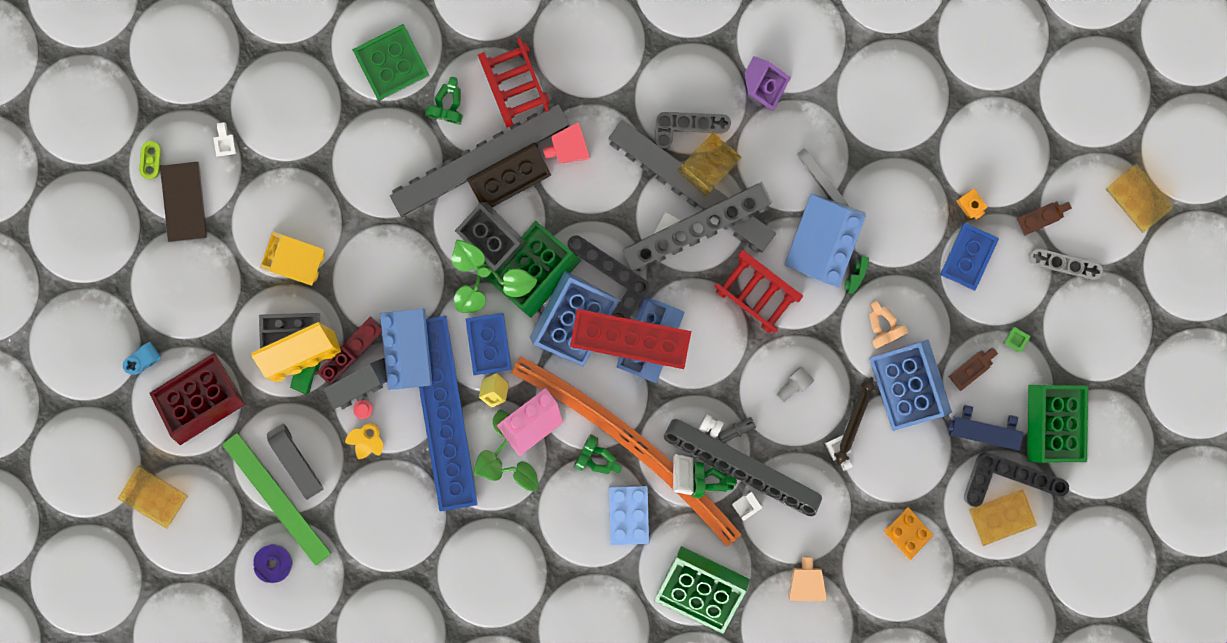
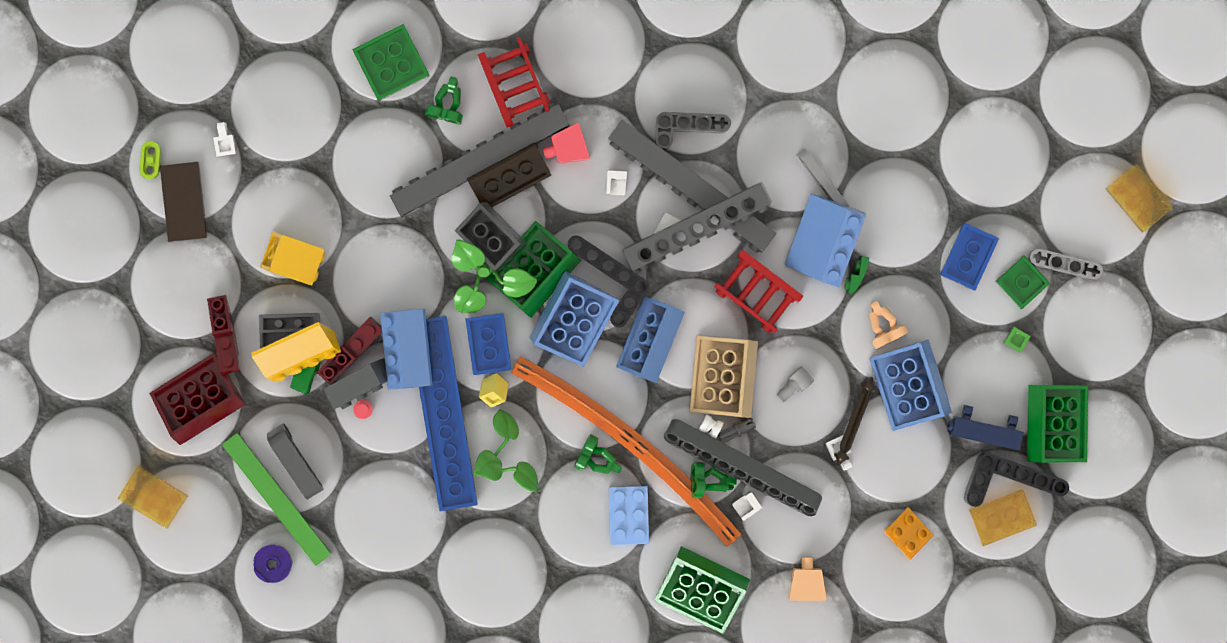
dark azure piece [123,342,161,375] -> none
yellow plate [345,423,383,459] -> none
bright pink slope [496,388,563,456] -> none
red plate [570,309,692,369] -> none
white tile [673,454,694,495] -> none
clear yellow plate [678,133,742,196] -> none
medium lavender slope [745,56,791,111] -> none
reddish brown hinge [948,348,998,391] -> none
light orange brick [956,188,987,220] -> none
reddish brown hinge [1017,201,1072,236] -> none
none -> dark red slope [207,295,240,375]
none -> white panel [606,170,627,196]
none -> tan slope [690,336,758,418]
none -> green tile [995,255,1050,309]

